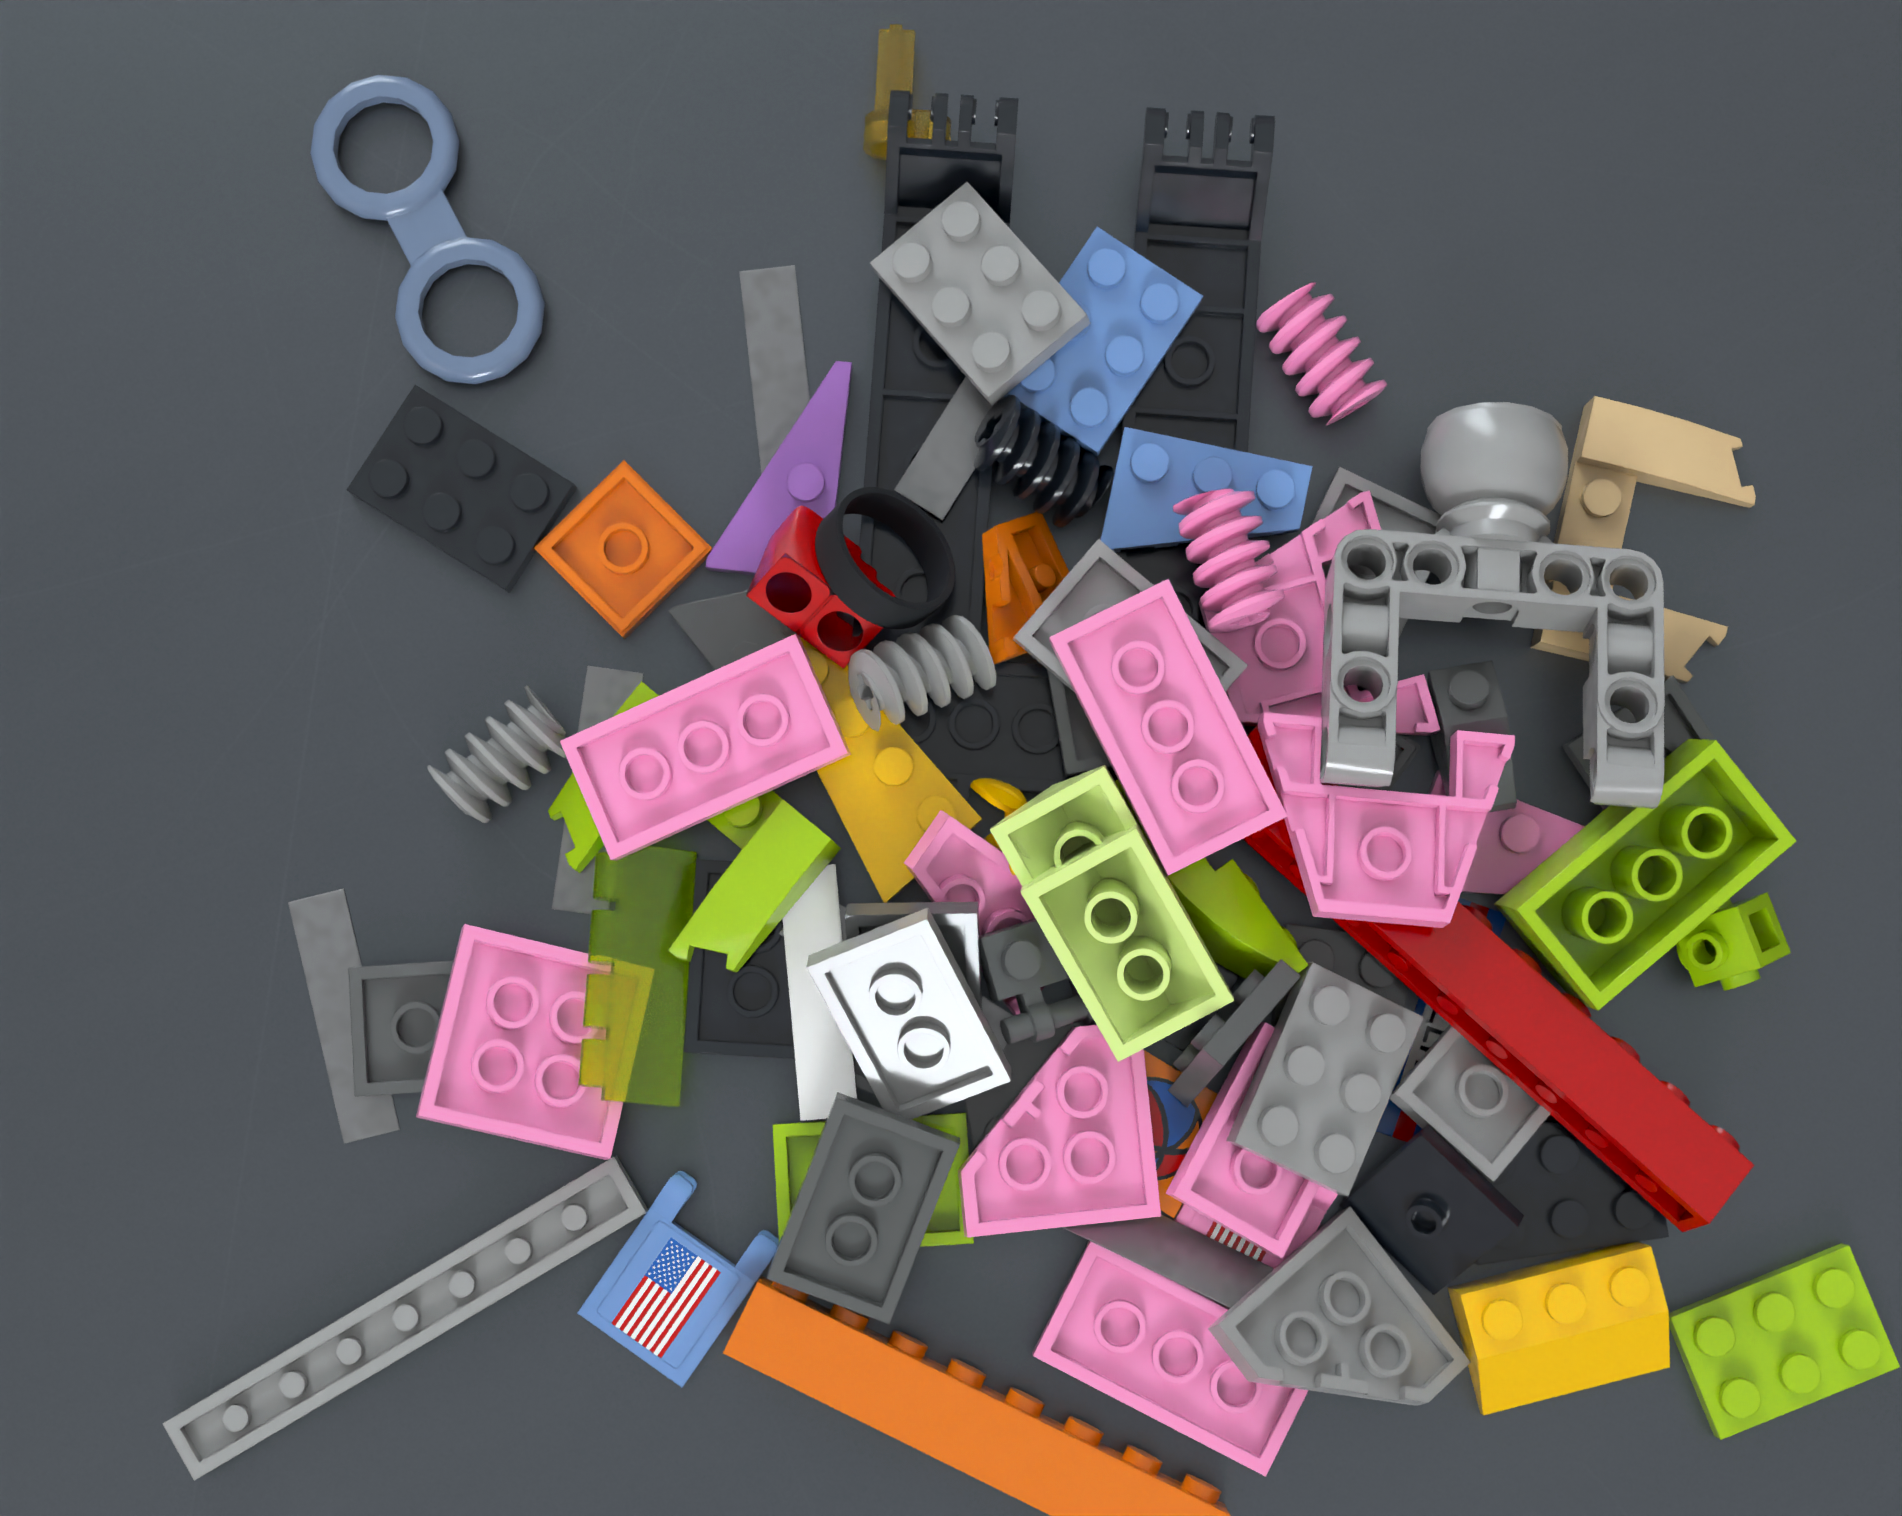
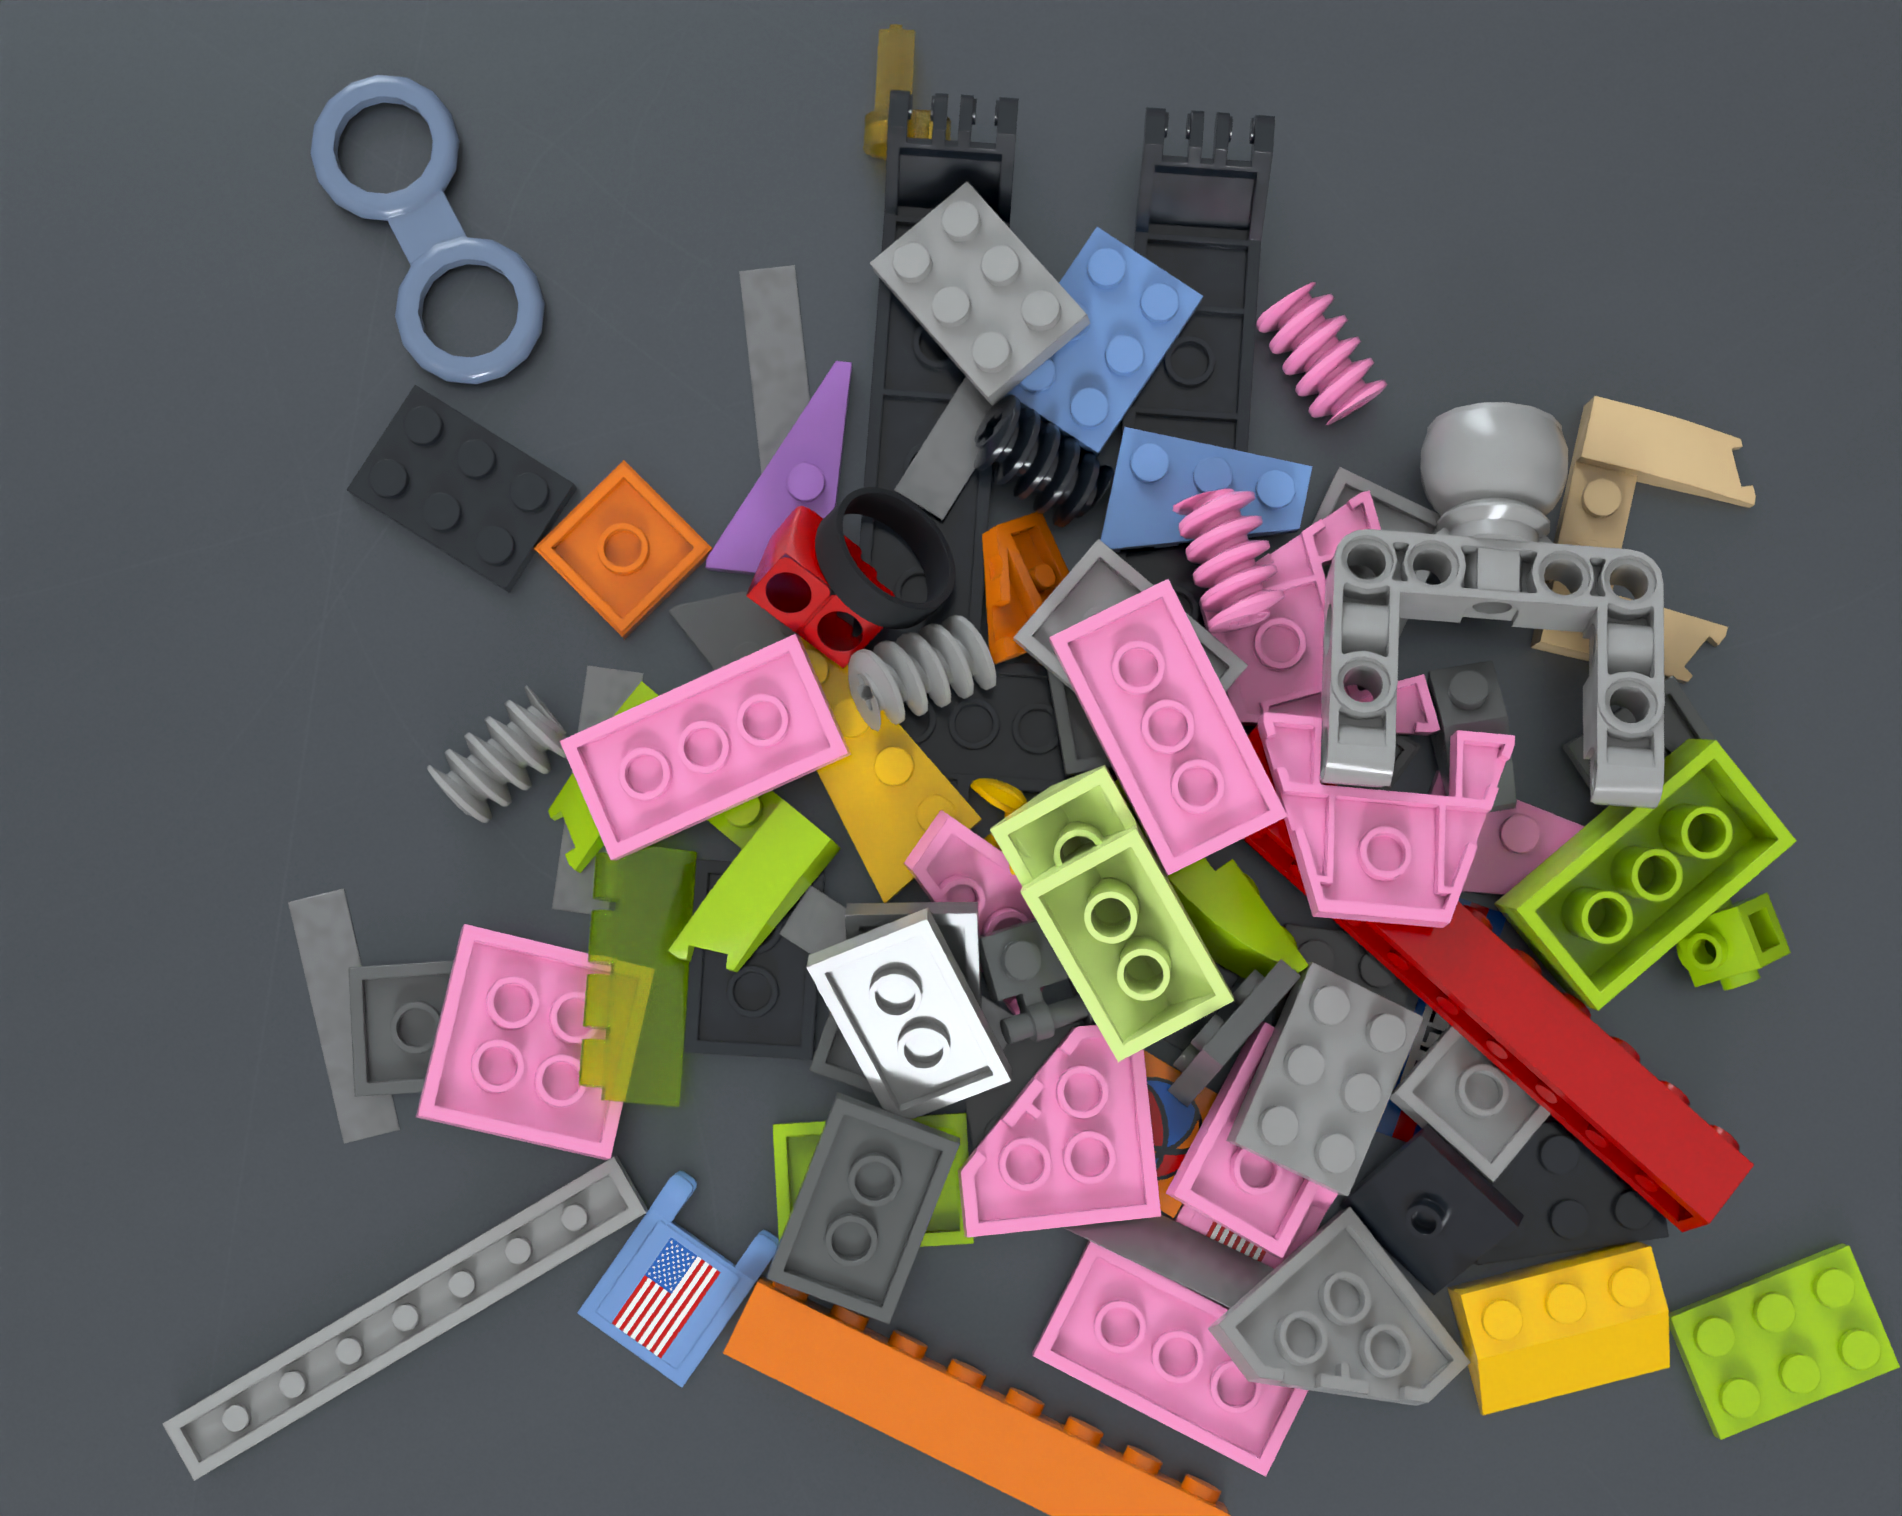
white sticker [782,864,857,1121] -> none

